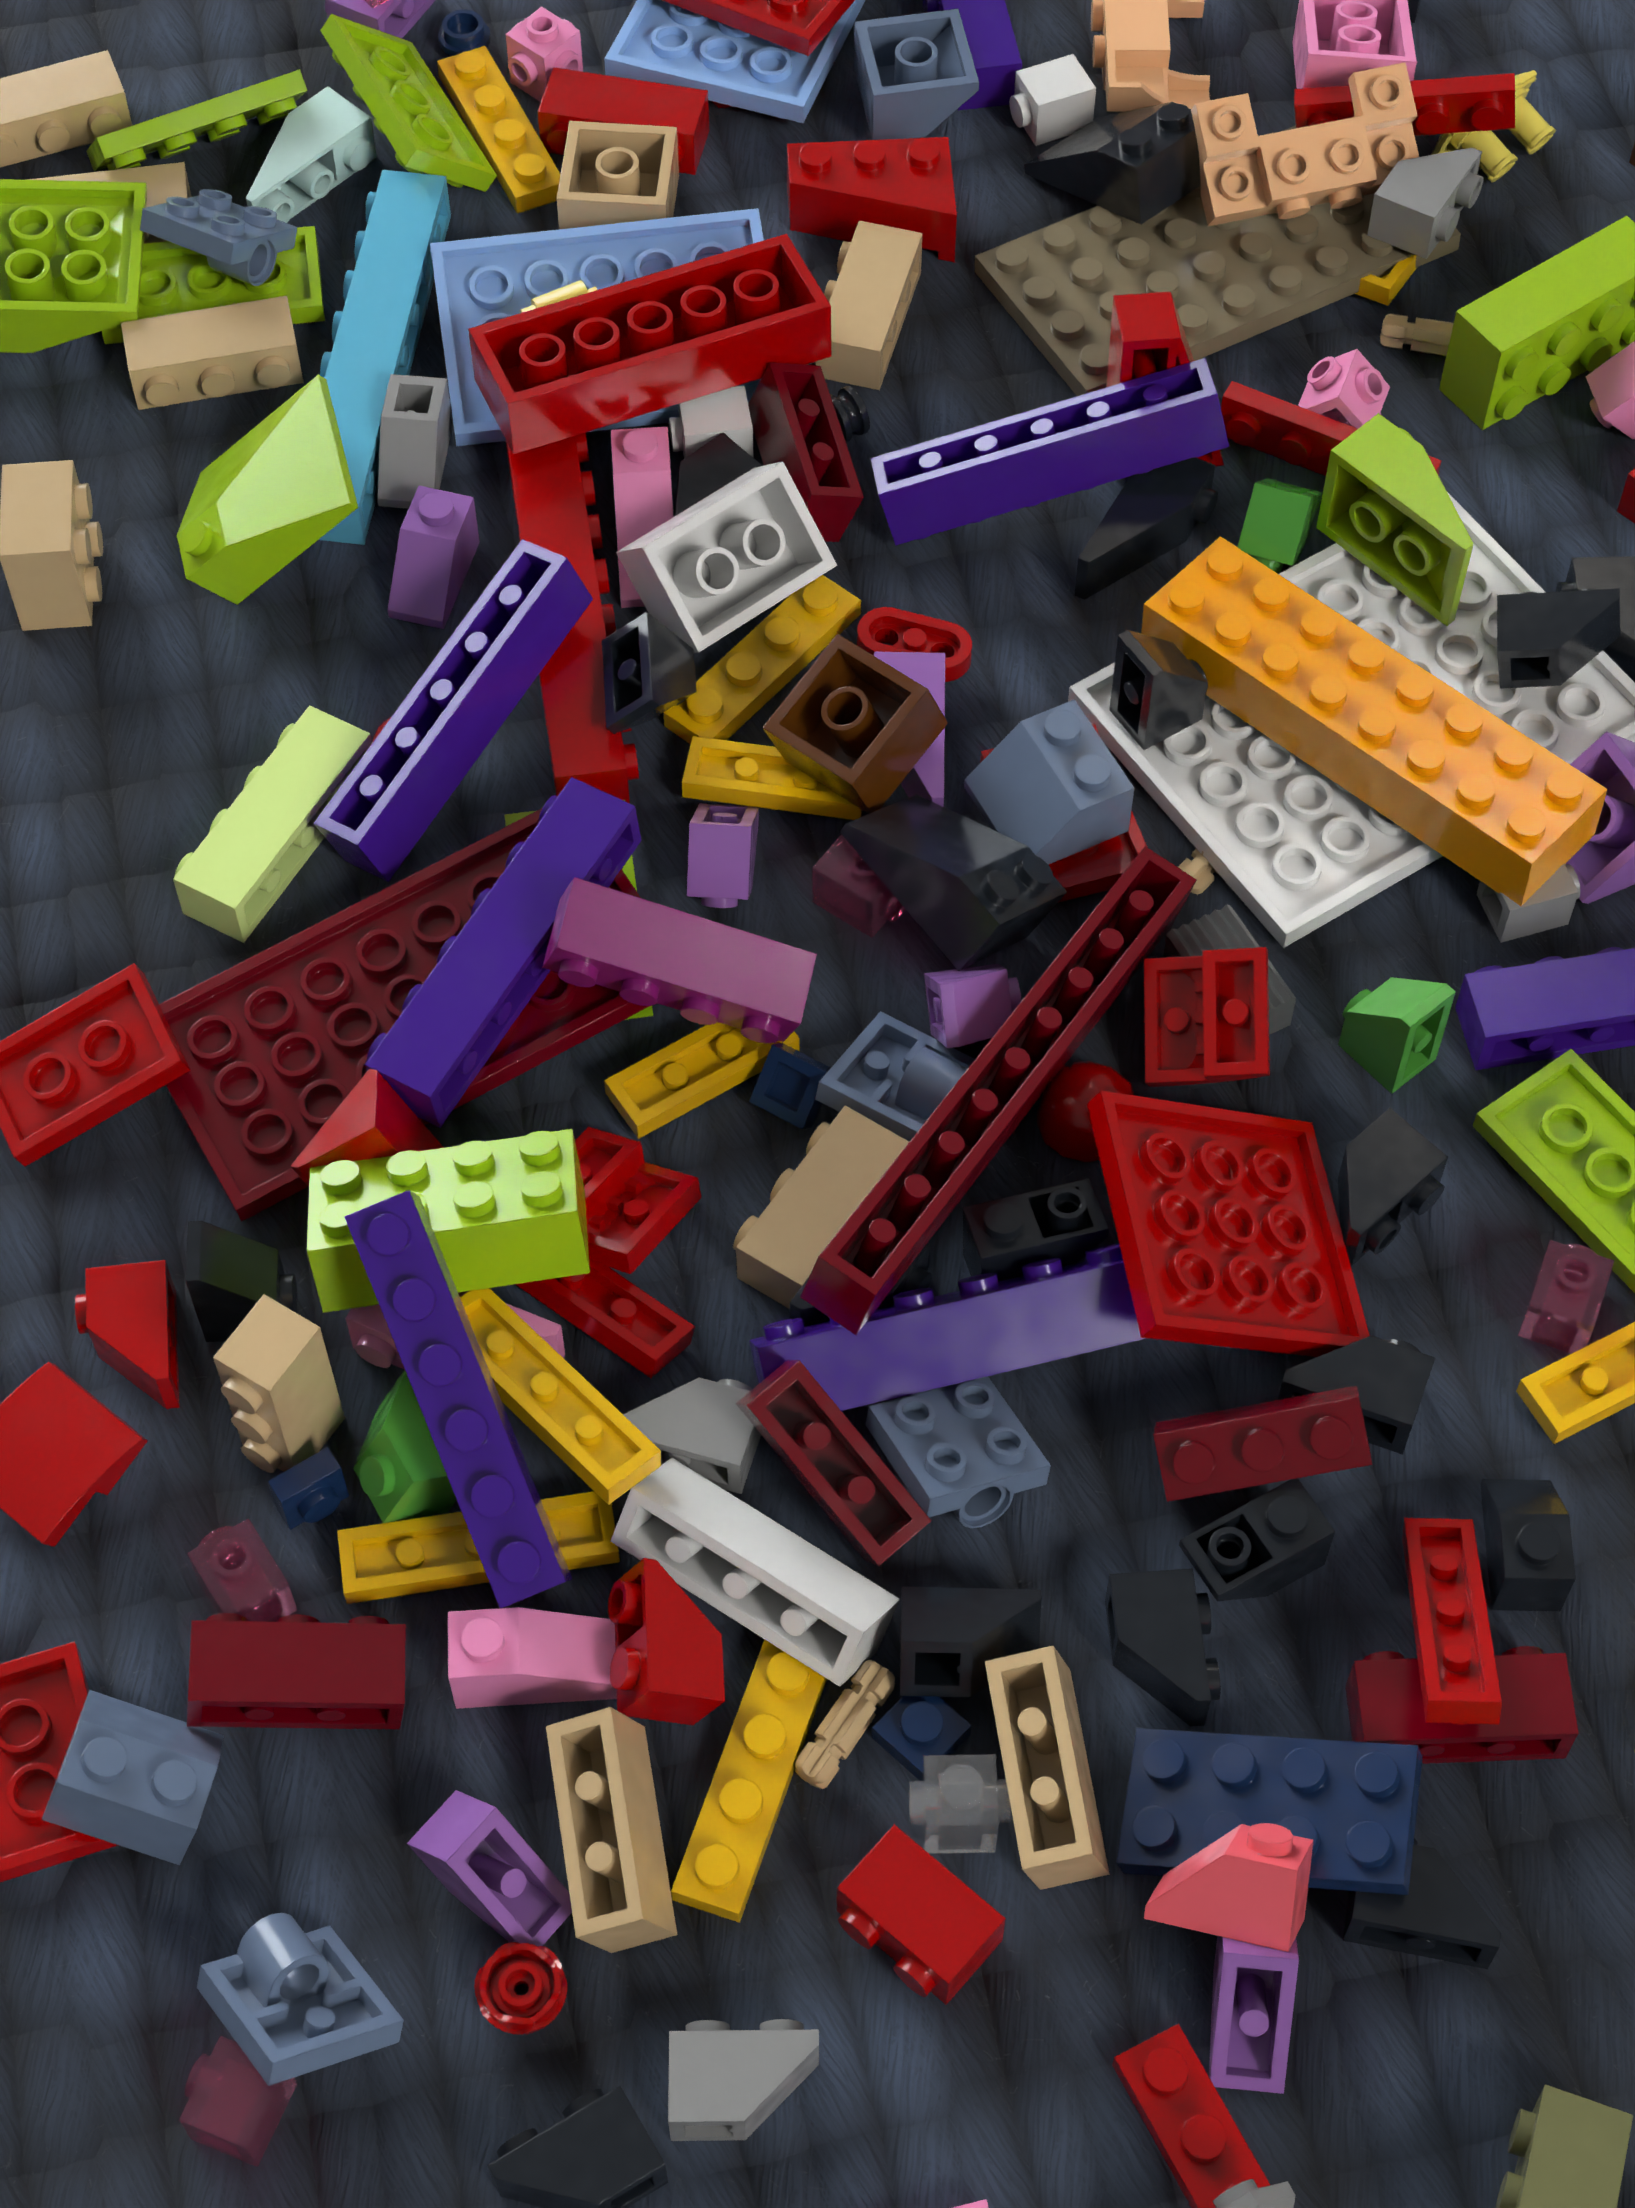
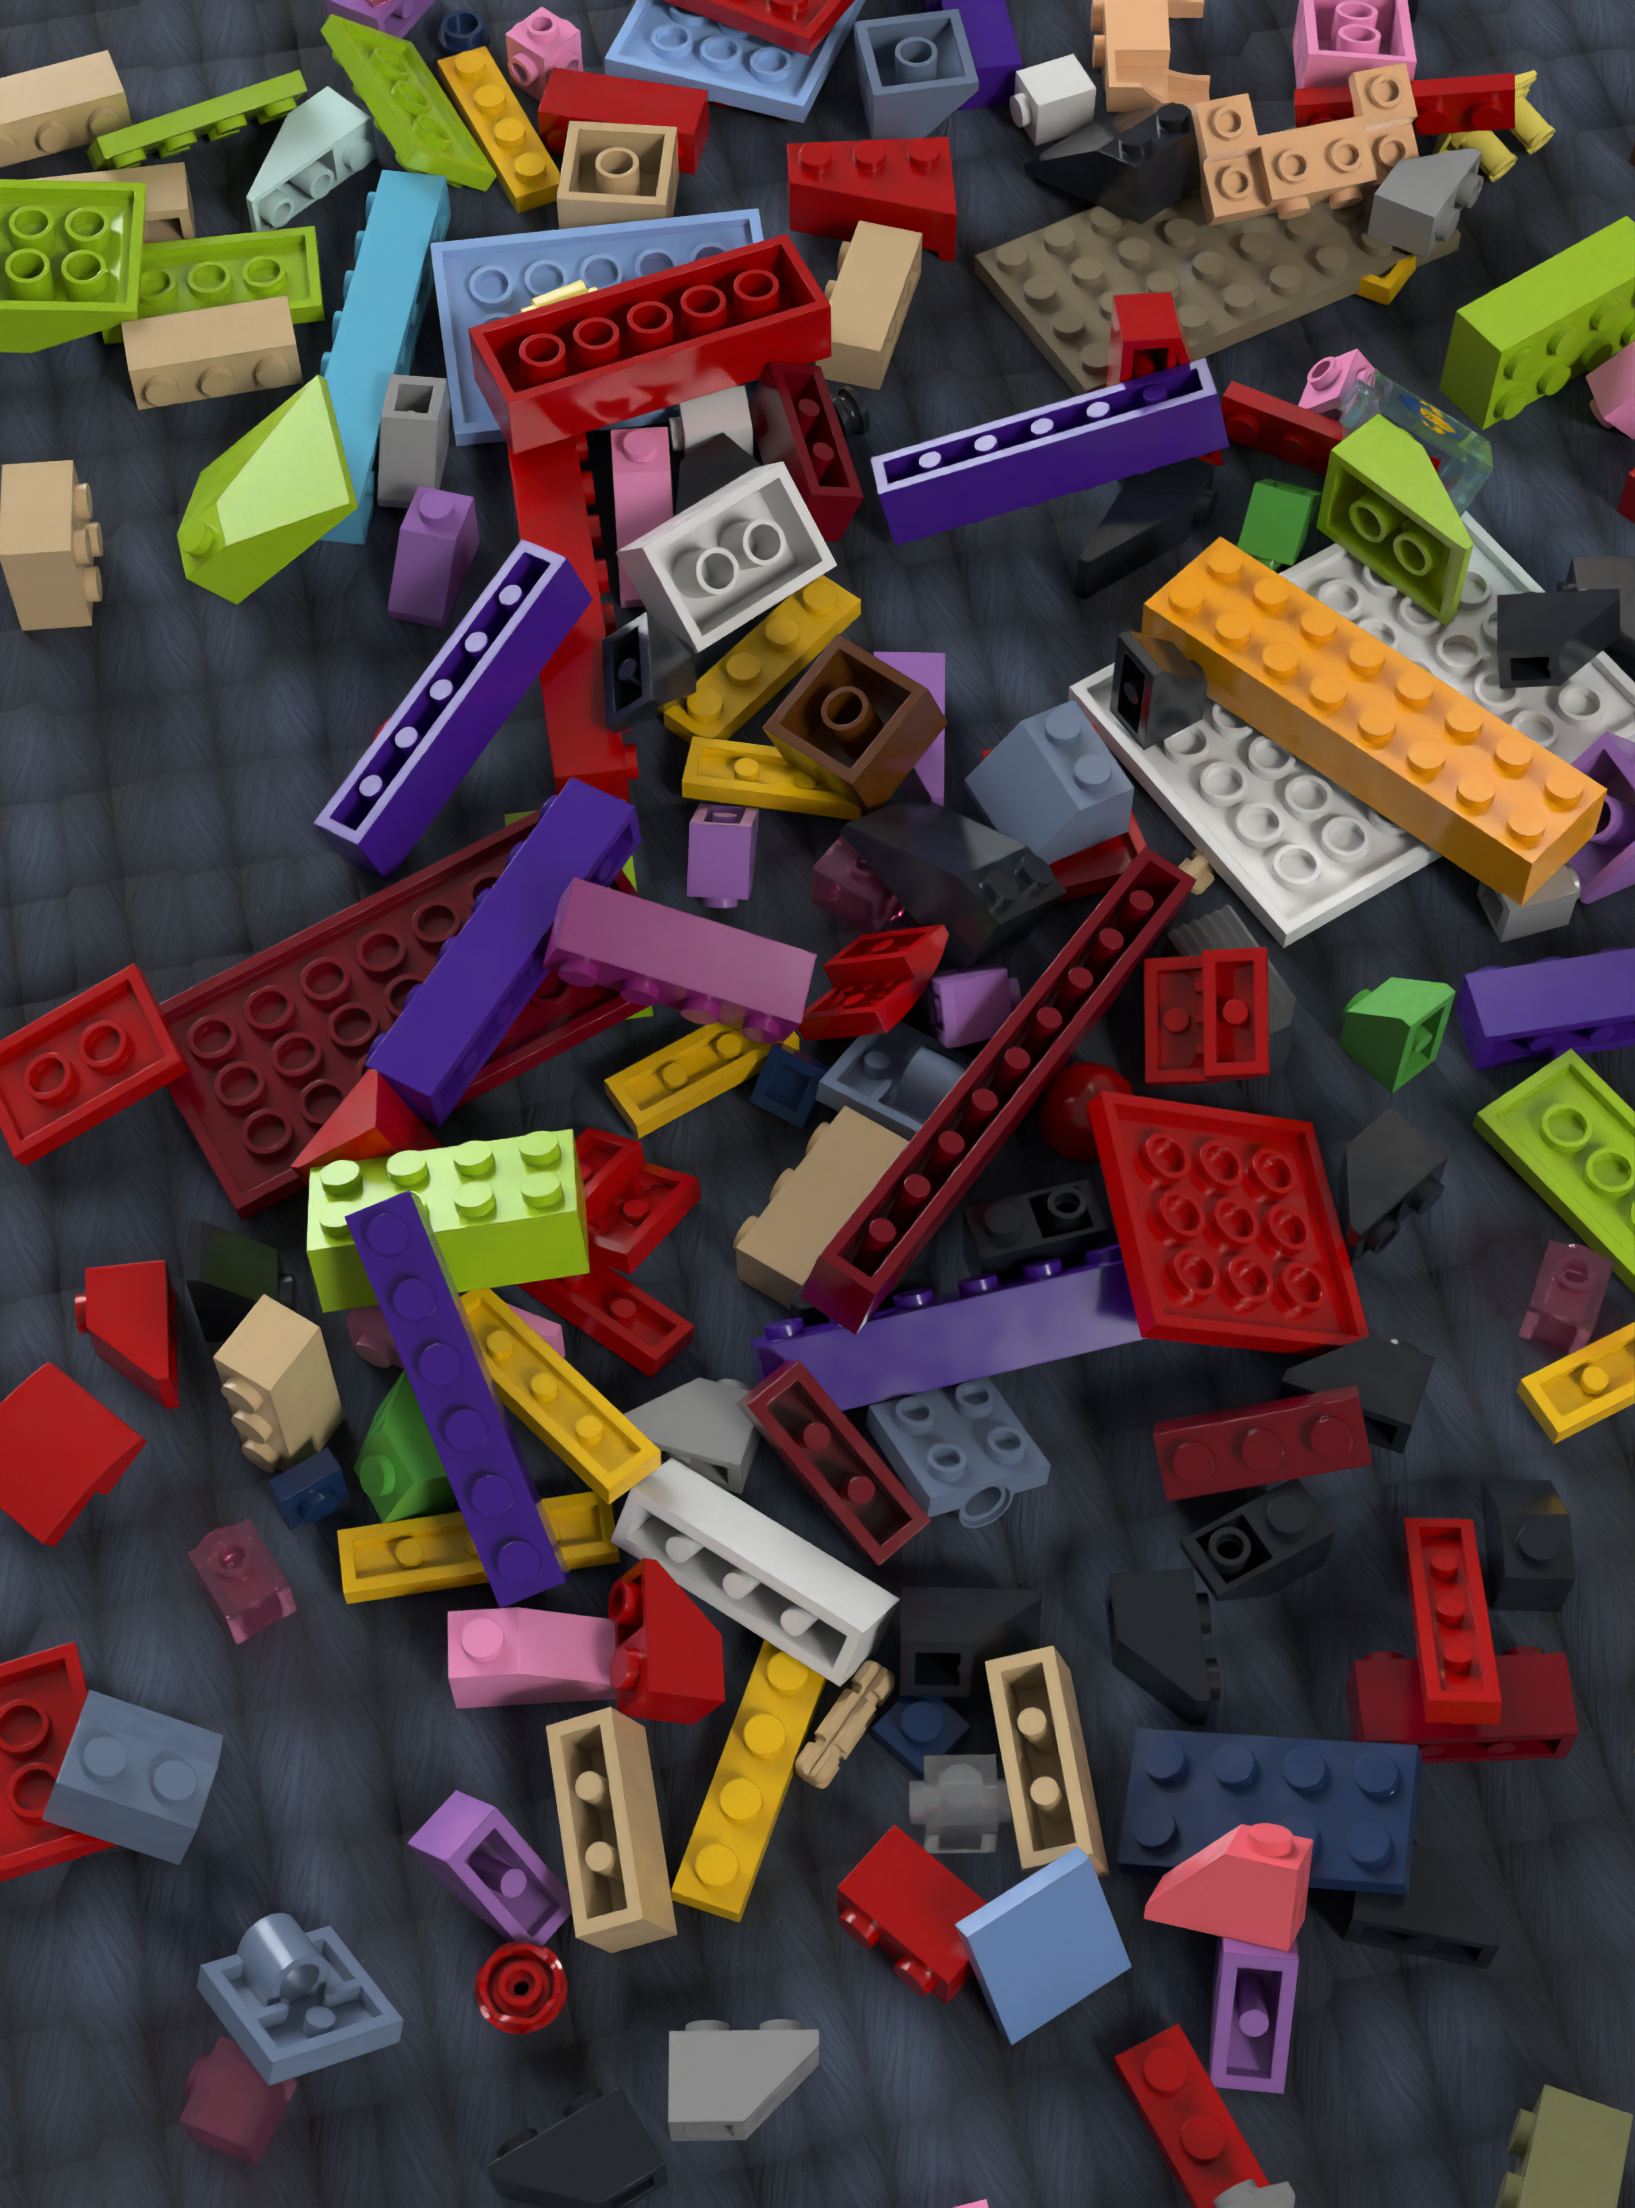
sand blue plate [140,189,297,286] -> none
yellowish green brick [173,705,372,943] -> none
dark red brick [187,1613,406,1730] -> none
red plate [857,607,972,682] -> none
tan axle [1380,313,1454,356] -> none
none -> red slope [797,924,949,1041]
none -> medium blue tile [955,1846,1132,2046]
none -> clear light blue panel [1339,370,1494,518]

